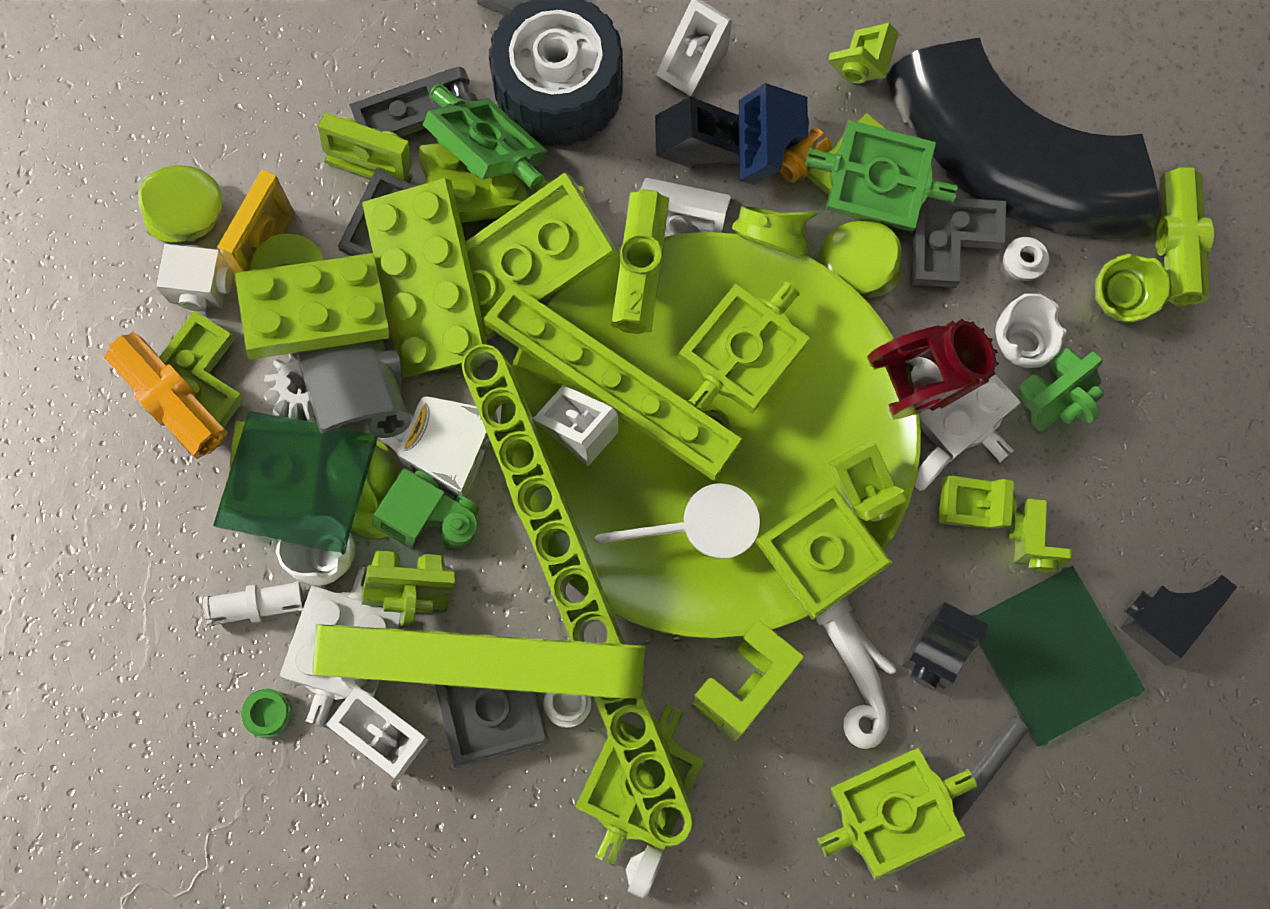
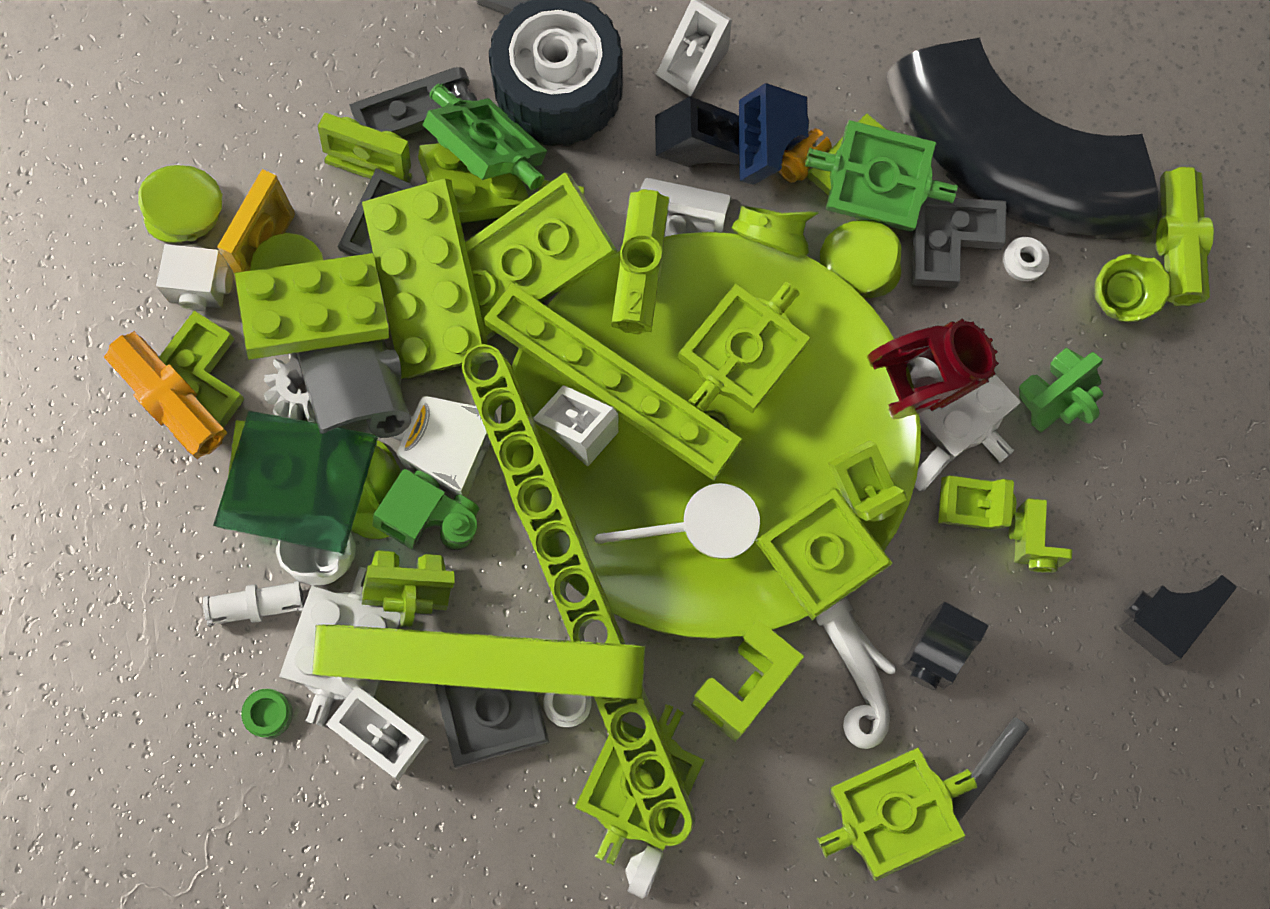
lime bracket [828,23,899,84] -> none
clear green piece [972,565,1146,747] -> none
white hair [995,294,1067,368] -> none

